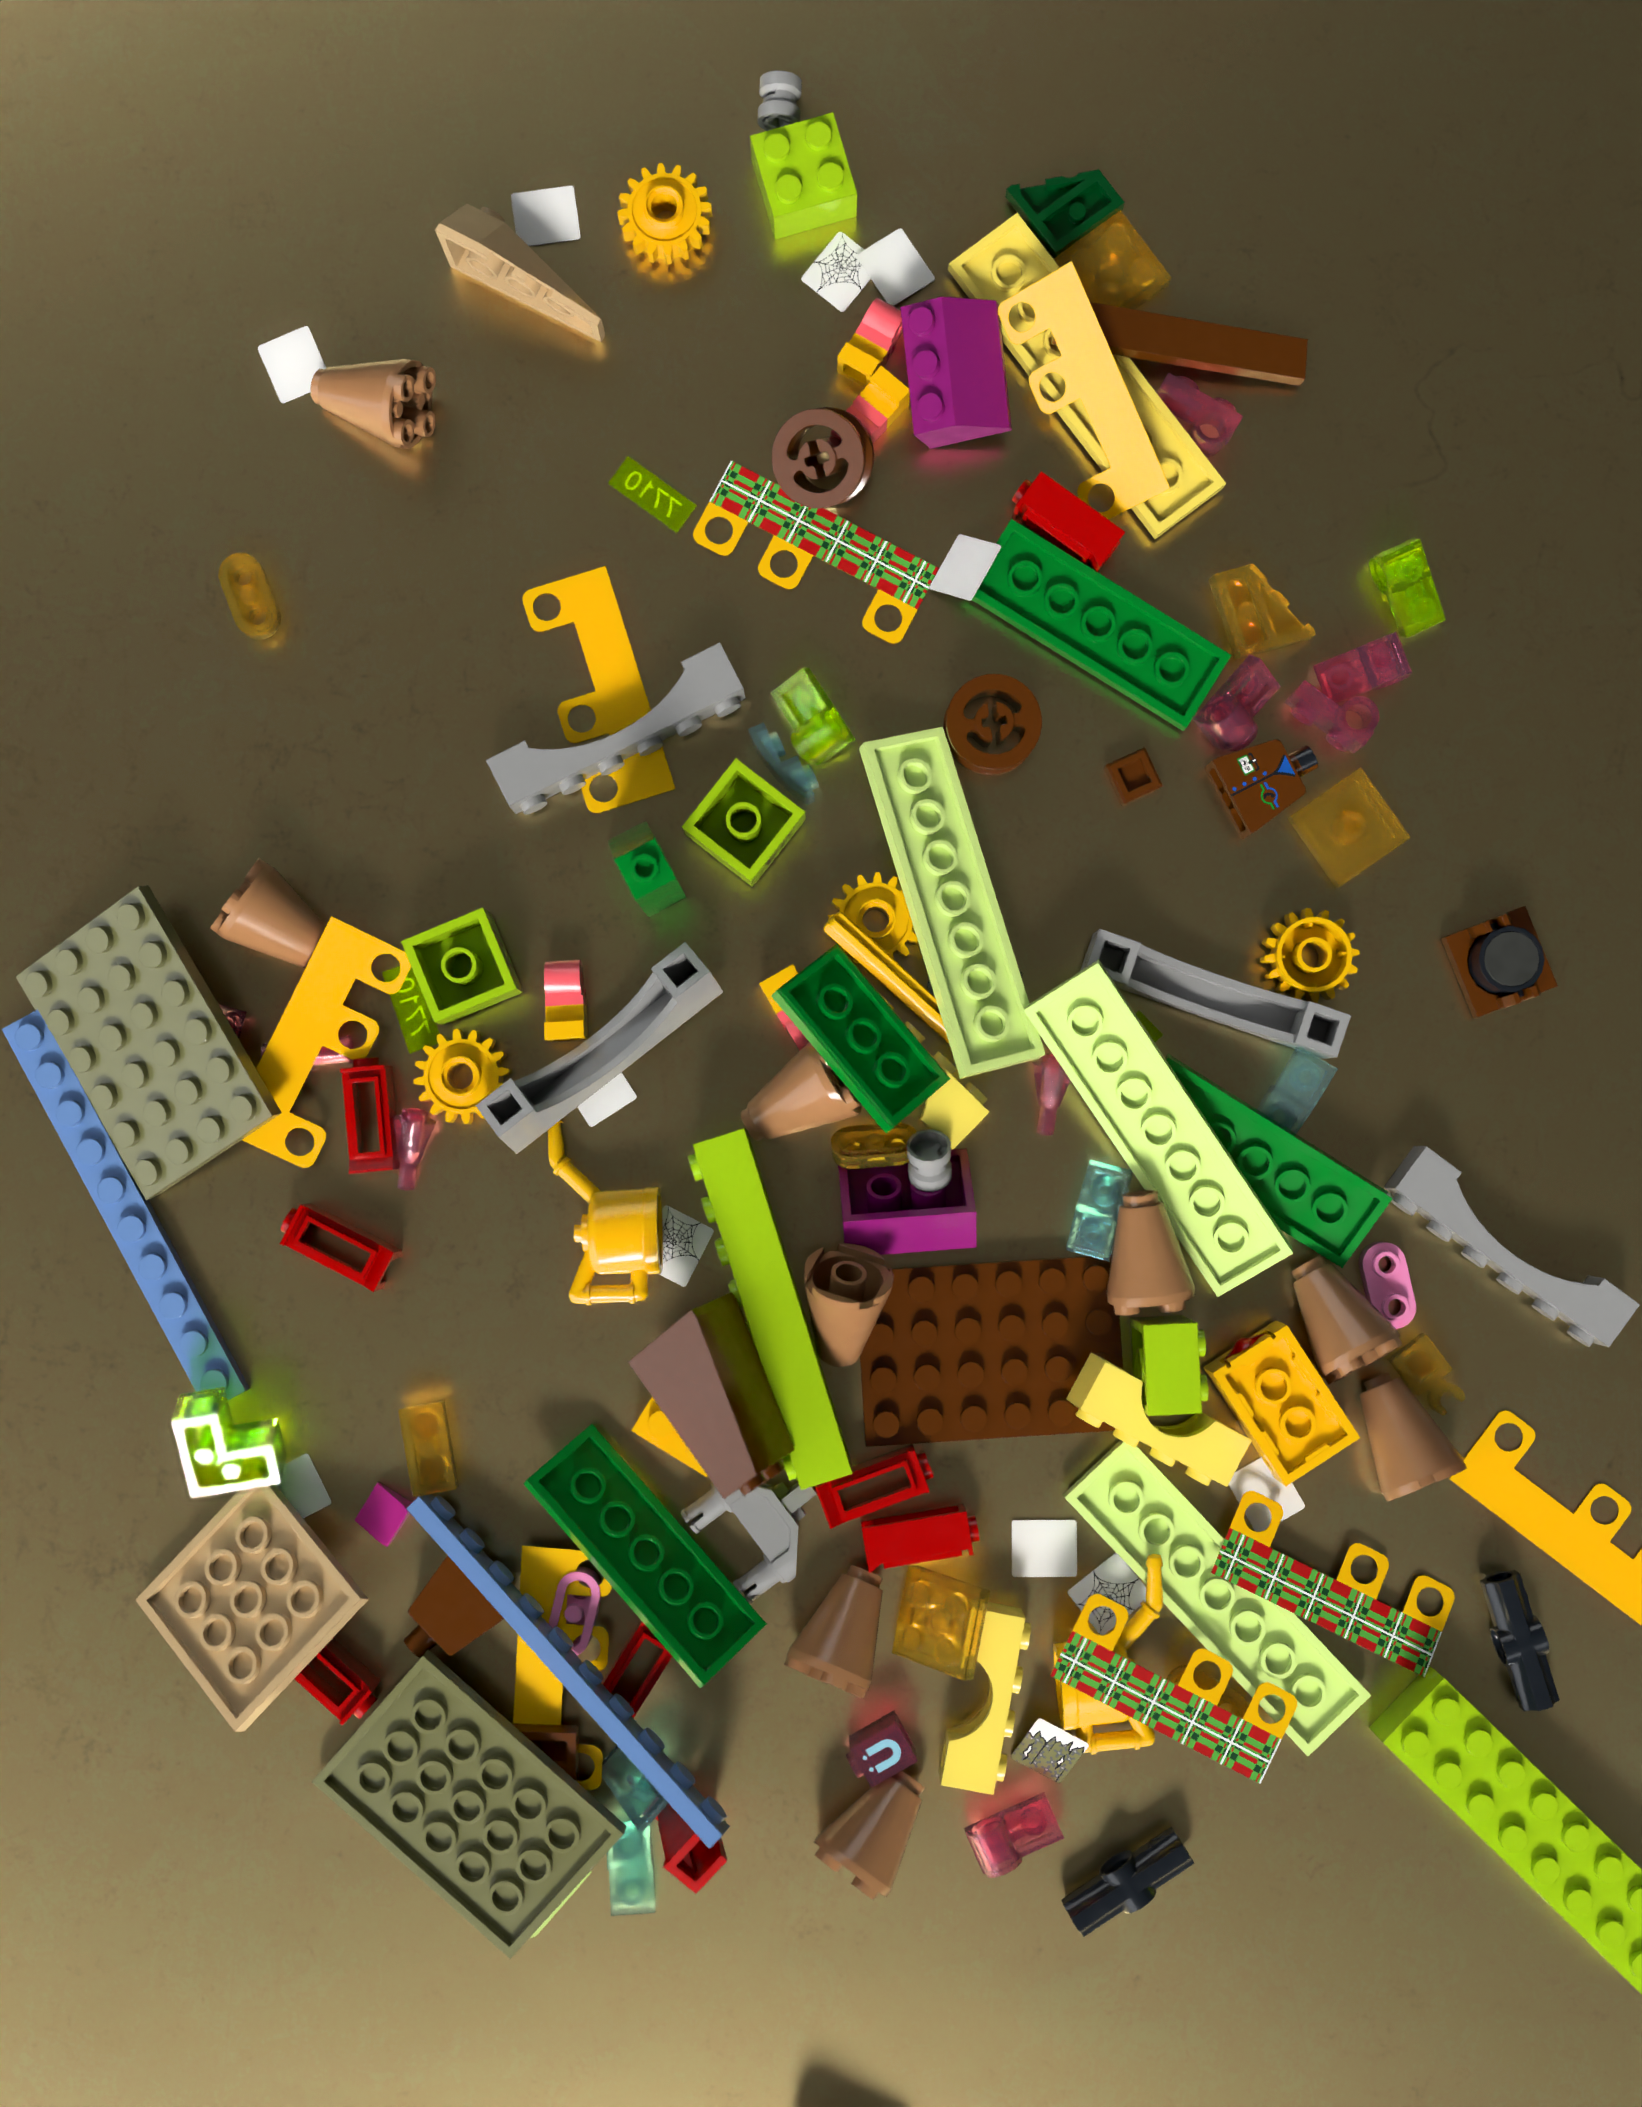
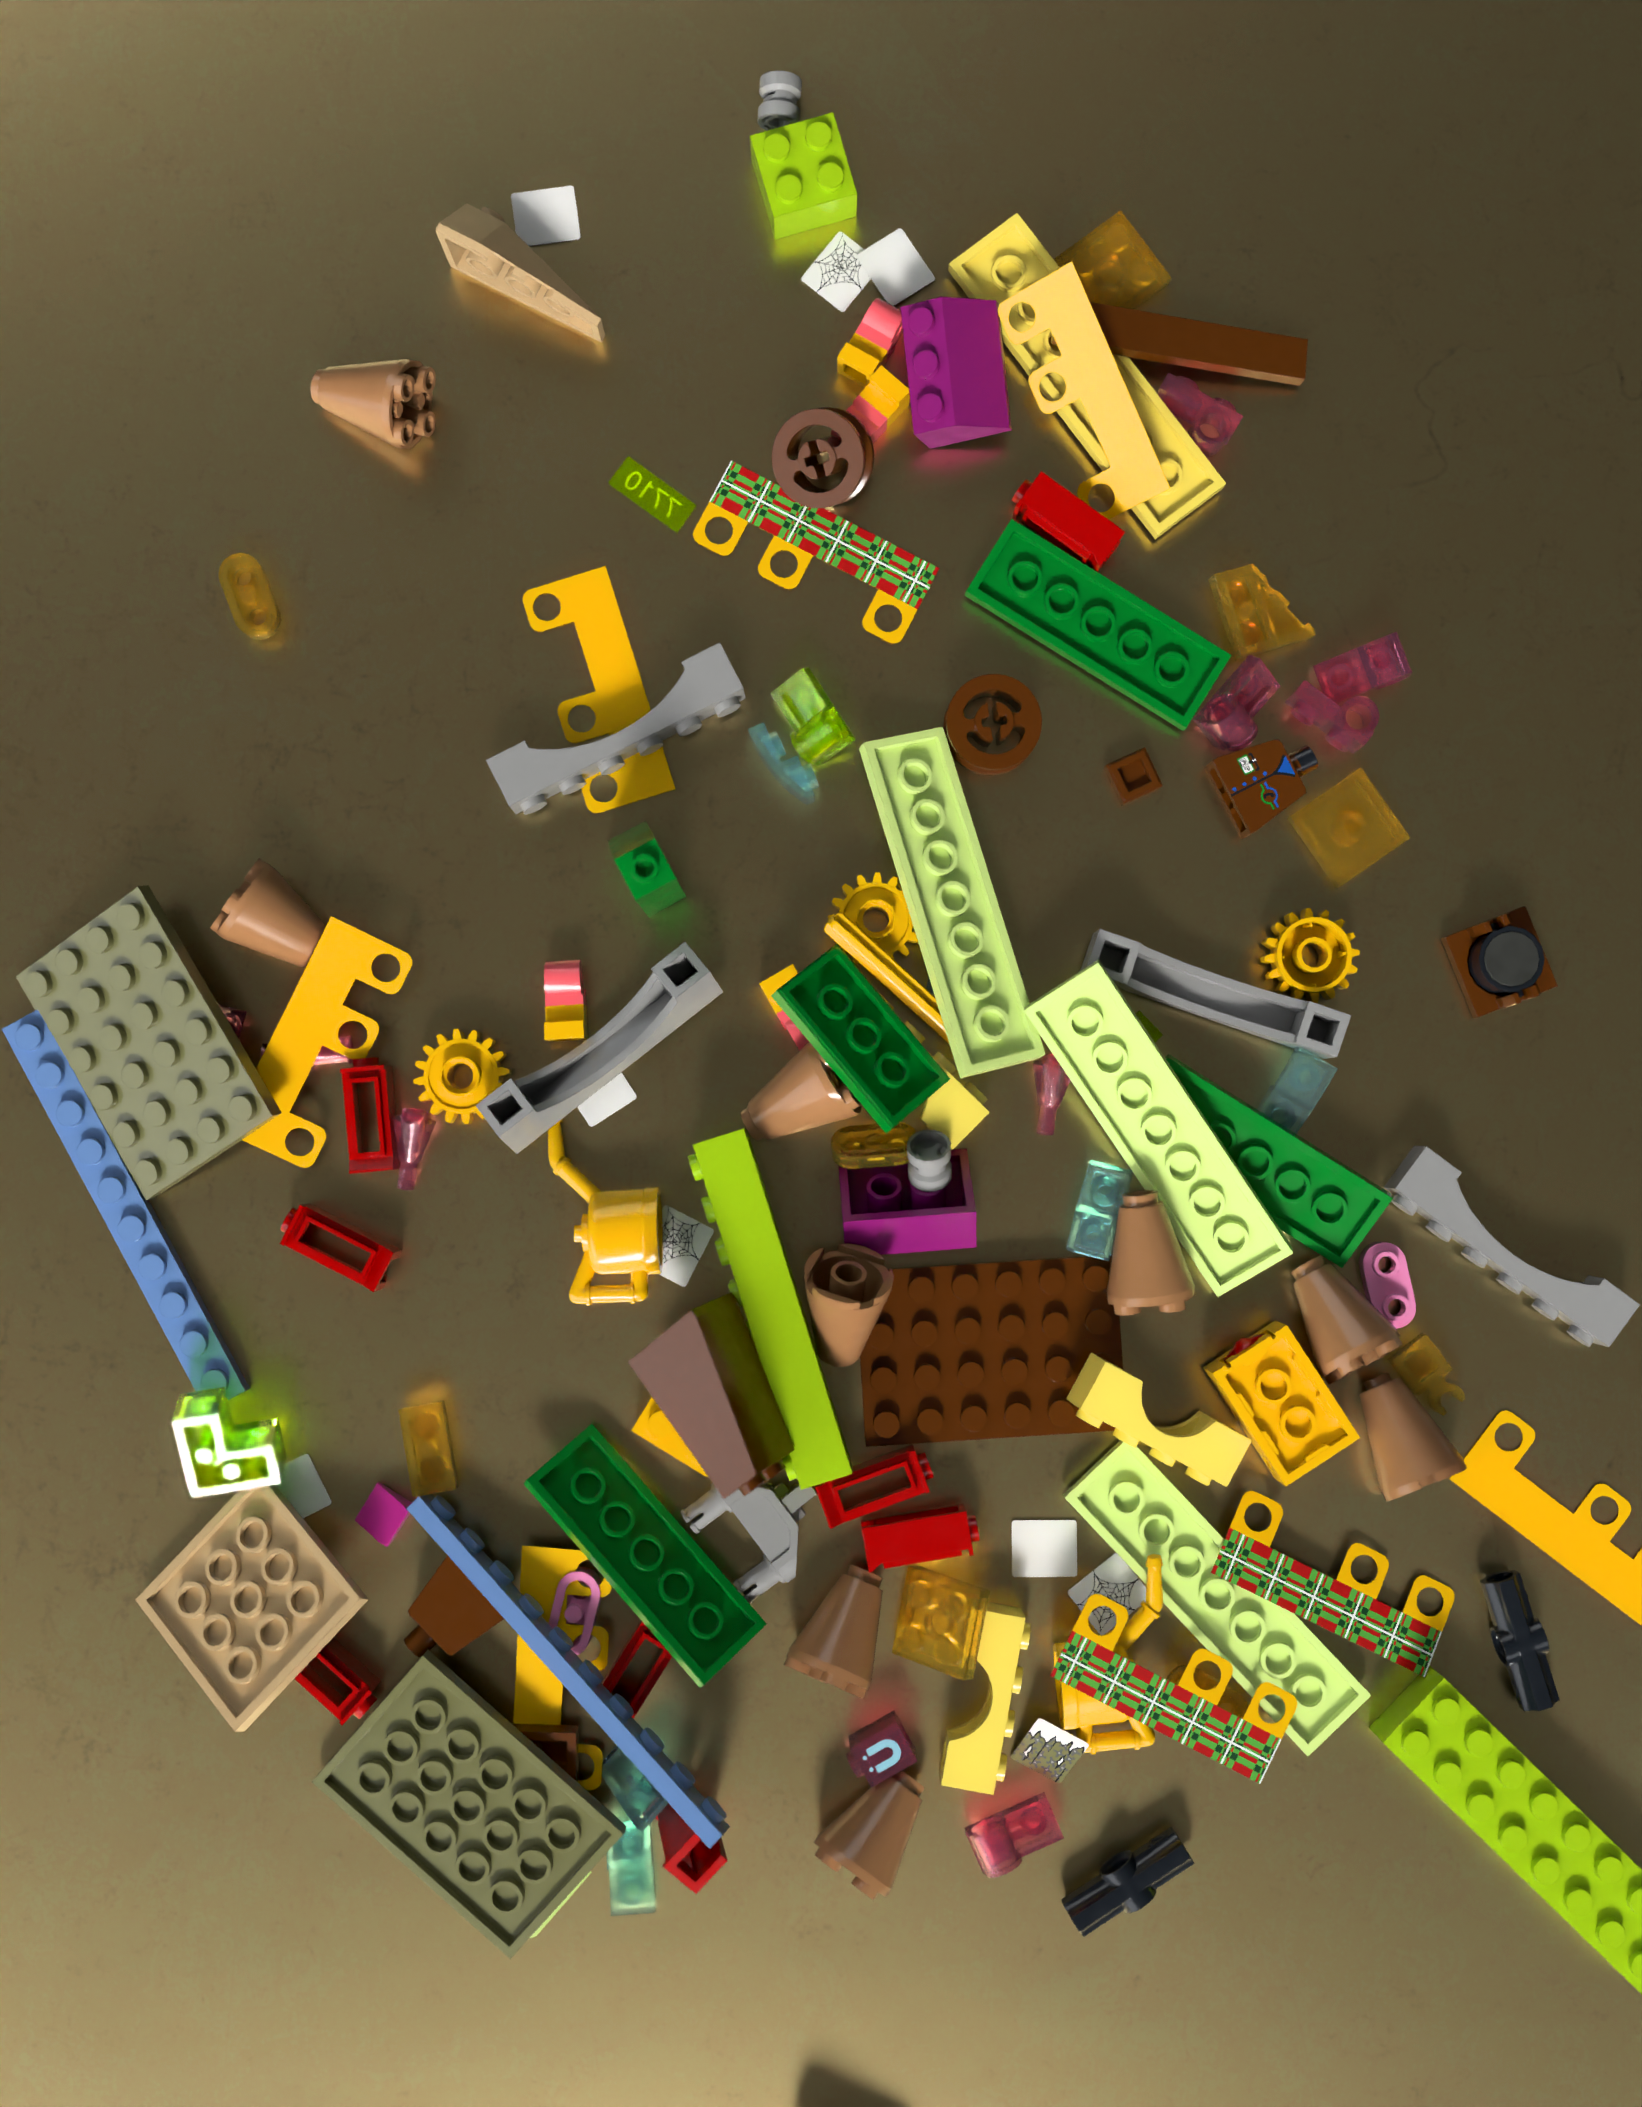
white sticker [258,326,326,404] -> none
clear neon green sticker [382,966,439,1054] -> none
lime brick [401,907,523,1025] -> none
yellow gear [617,163,713,264] -> none
lime brick [682,758,806,887] -> none
white sticker [929,534,1001,601] -> none
dark green wing [1005,169,1125,260] -> none
lime brick [1130,1315,1208,1416] -> none
white sticker [1228,1457,1305,1532] -> none
clear neon green plate [1369,538,1446,638] -> none

